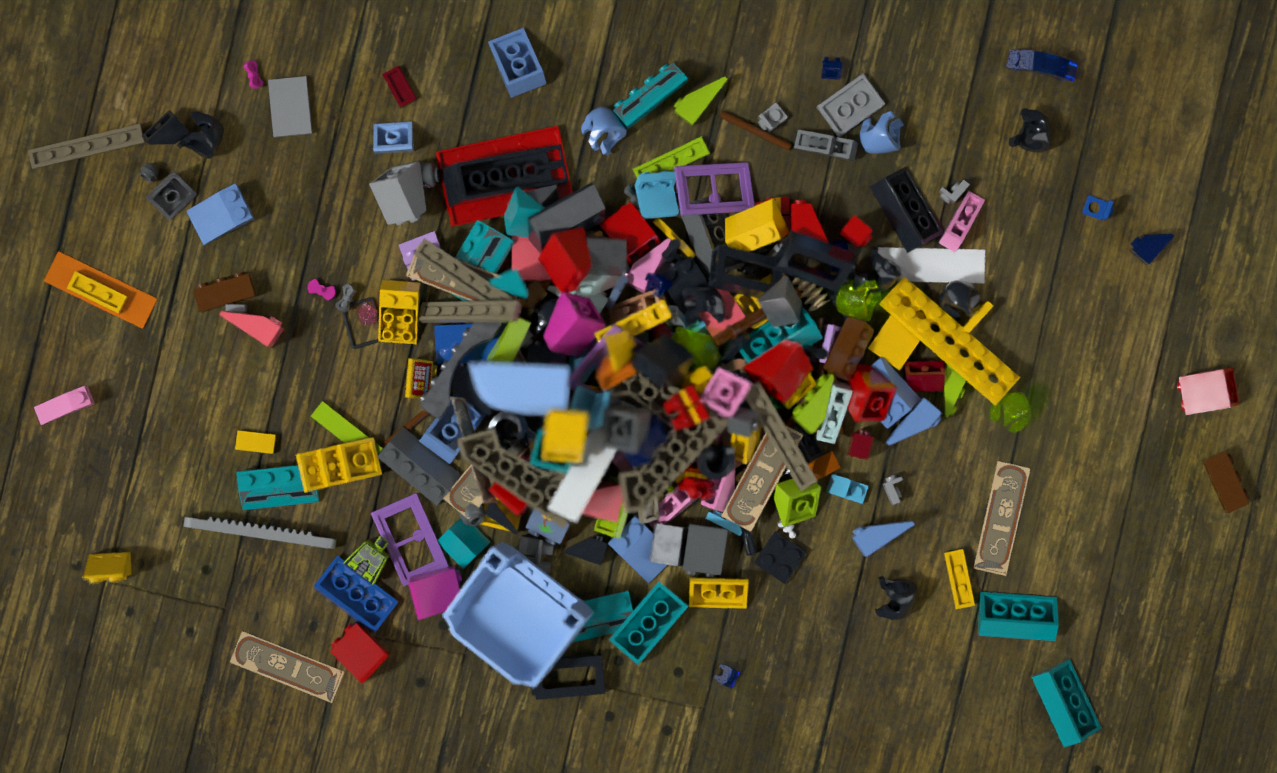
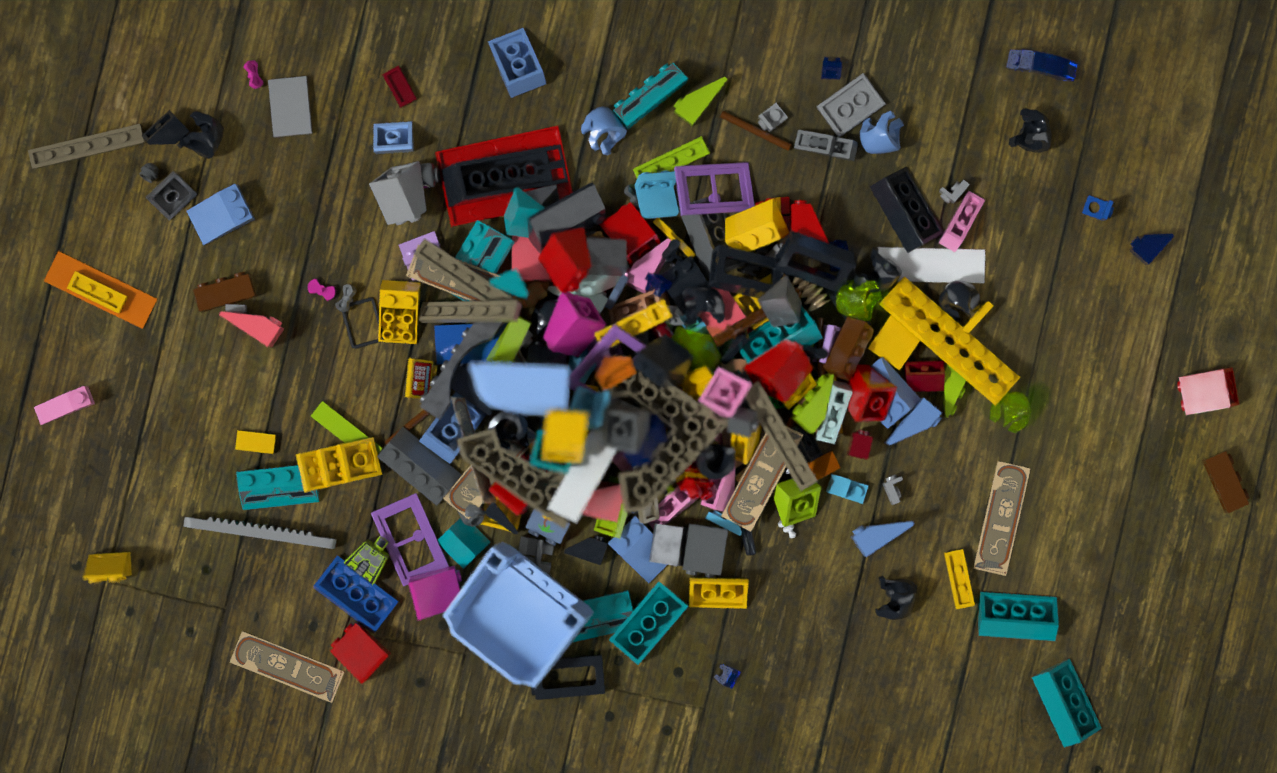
clear pink plant [357,302,378,325] -> none
yellow slope [605,330,636,371] -> none
red hips [663,385,709,431] -> none
black plate [754,531,807,584] -> none
red brick [839,216,872,249] -> none

